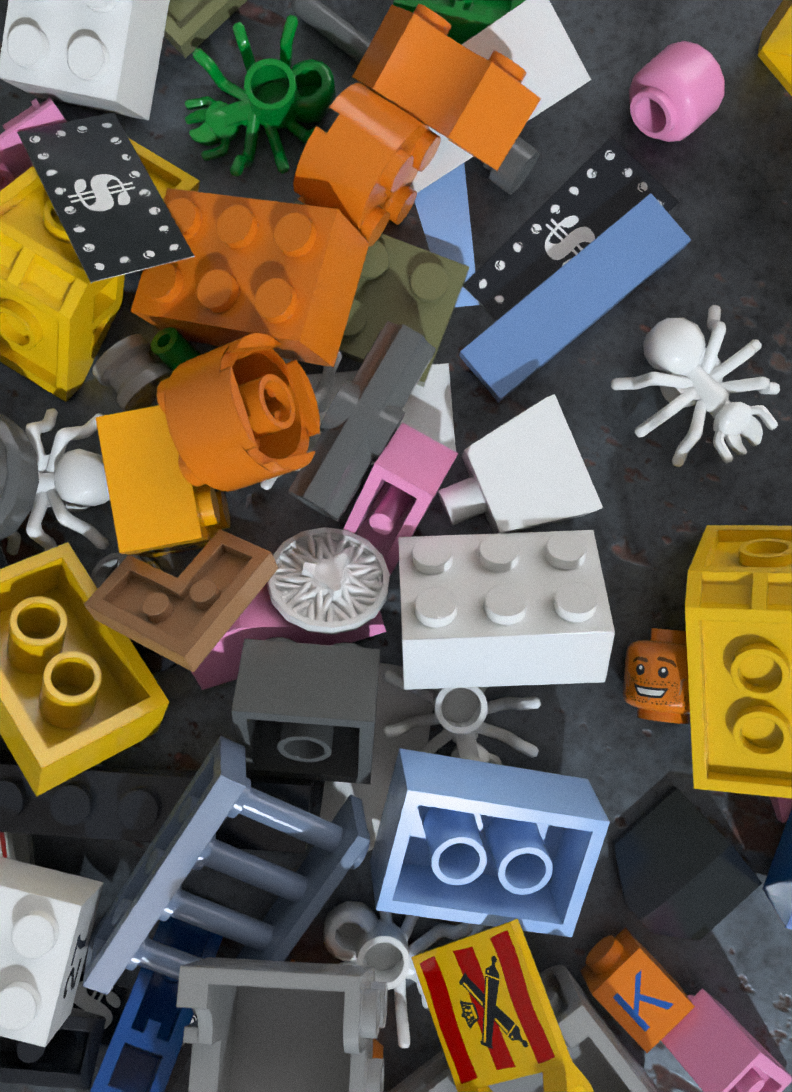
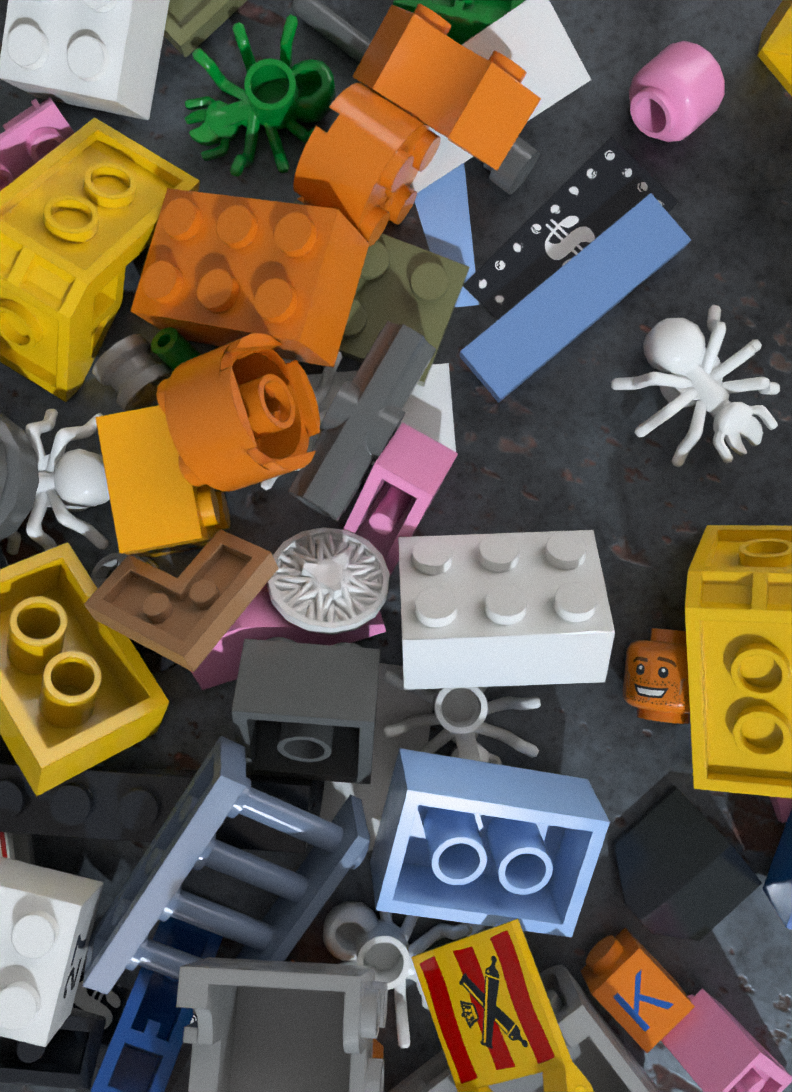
black sticker [17,113,195,283] -> none
white torso [438,394,603,534] -> none

